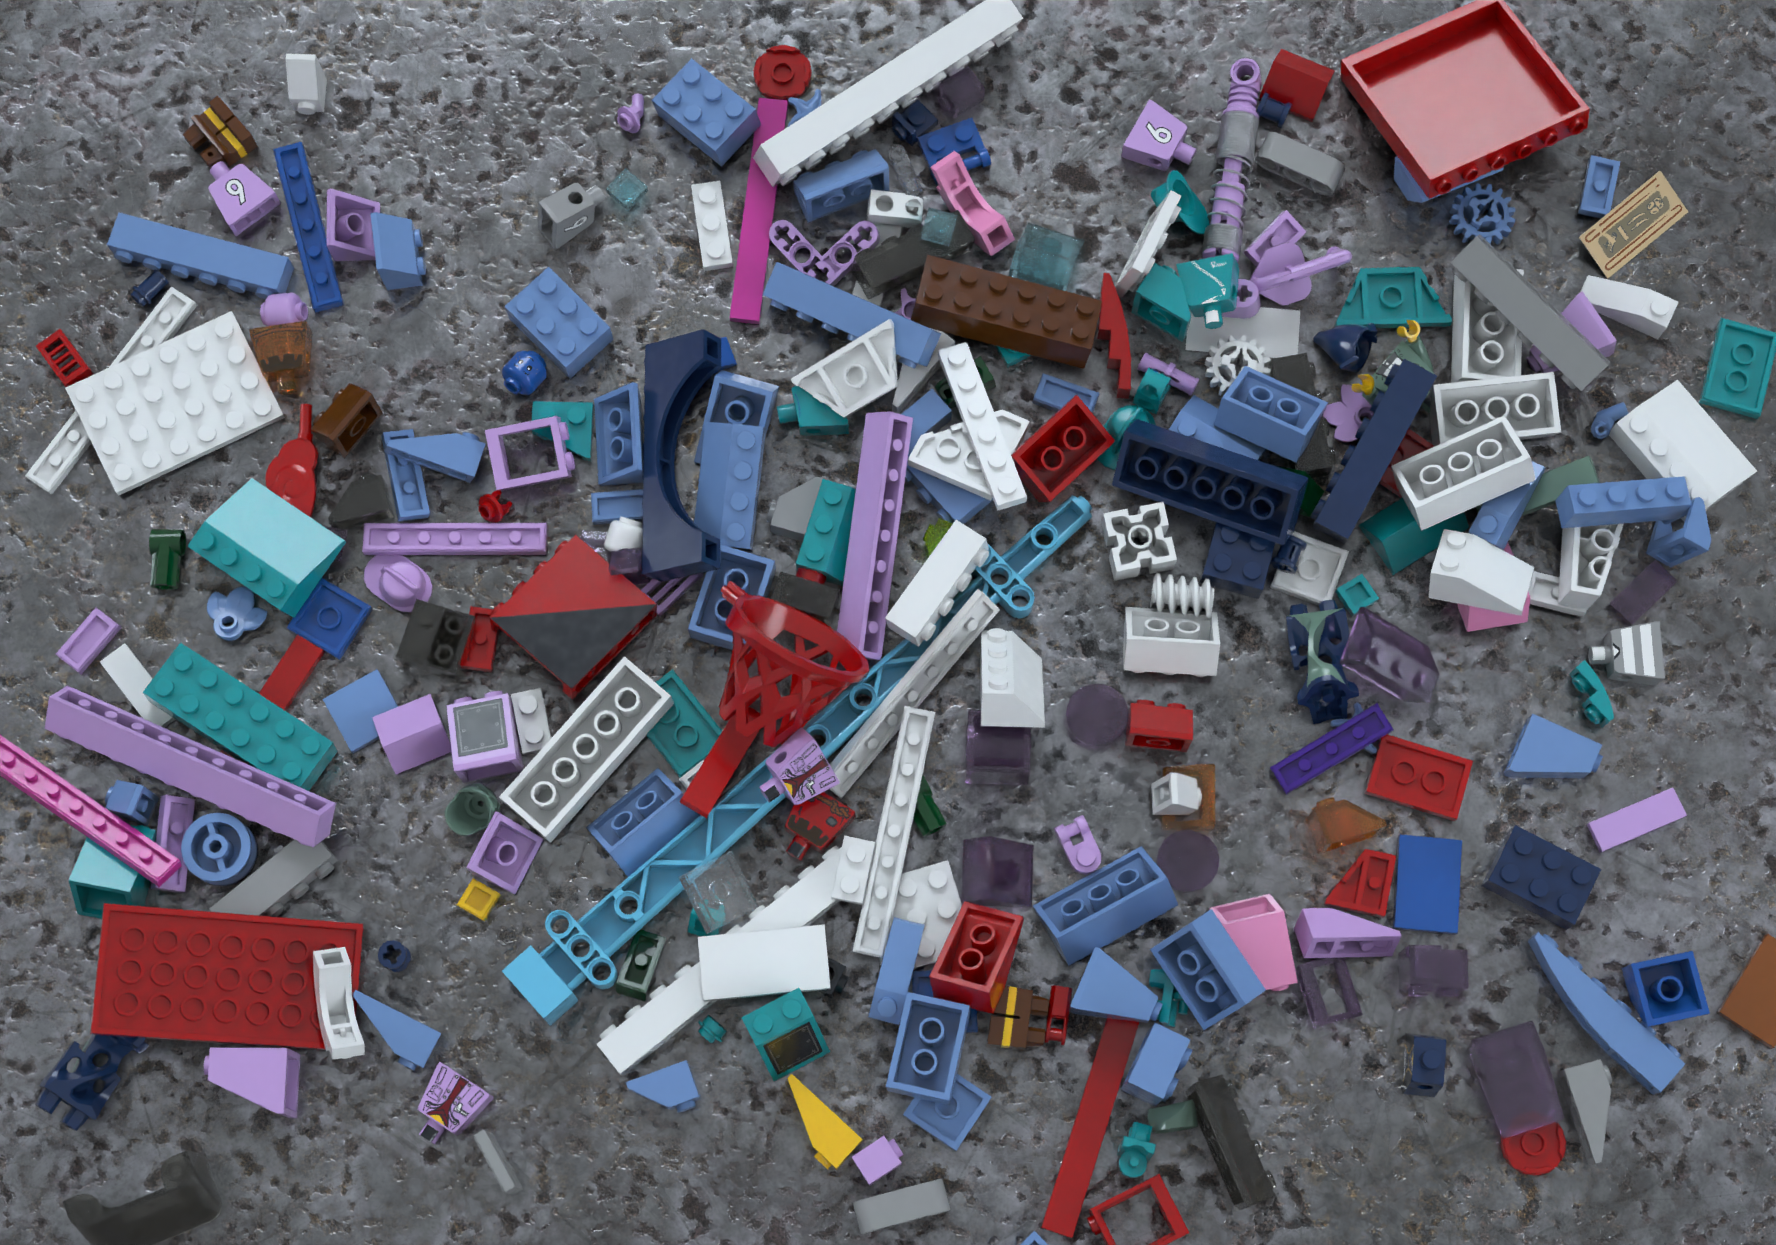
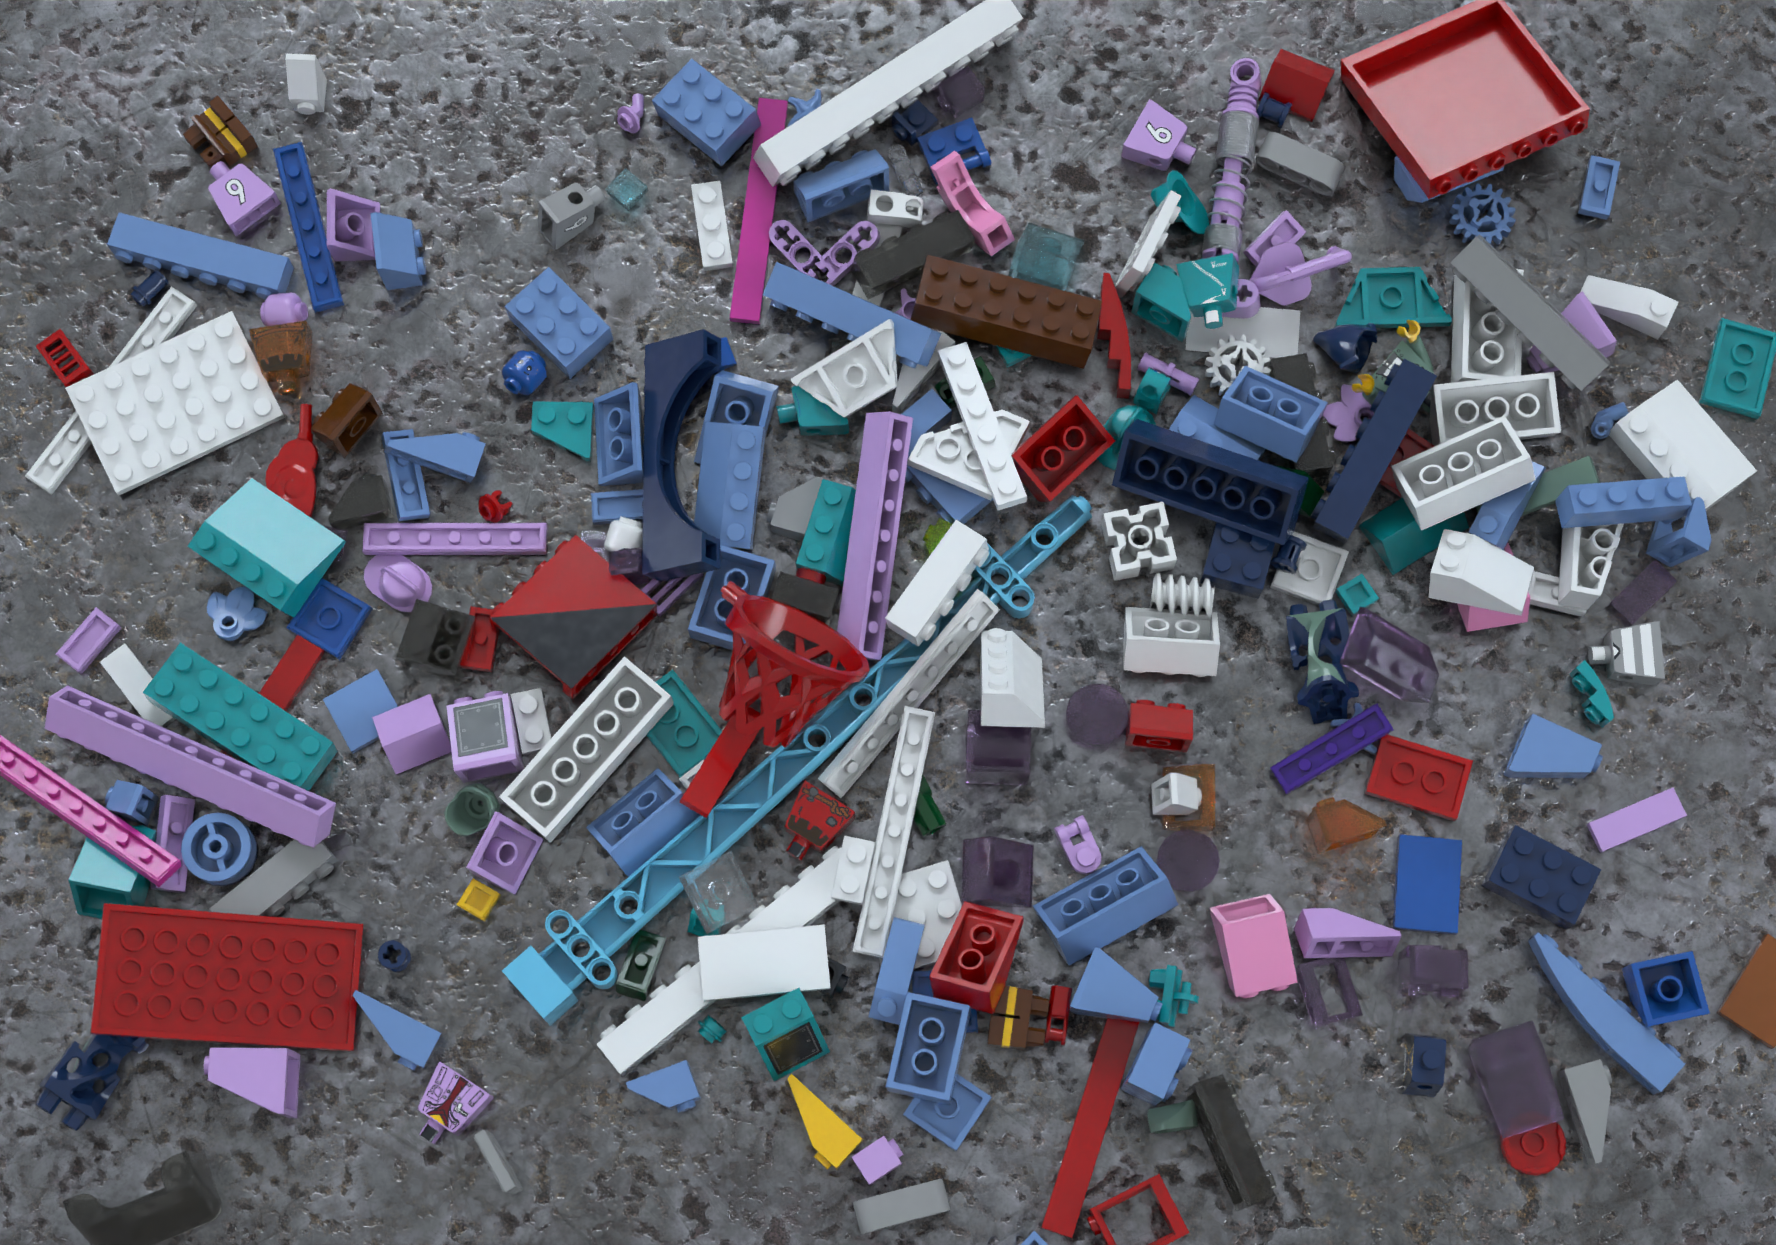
dark green piece [149,529,187,590] -> none
white arch [313,947,365,1060] -> none
lavender window [485,416,575,491] -> none
red tile [753,45,812,101] -> none
lavender torso [759,727,840,805] -> none
clear light blue plate [920,207,958,246] -> none
medium blue tile [1032,373,1099,413] -> none
teal hips [1117,1122,1156,1178] -> none
medium blue brick [1150,909,1266,1030] -> none
red wing [1324,849,1396,918] -> none
sticker [1579,171,1688,279] -> none

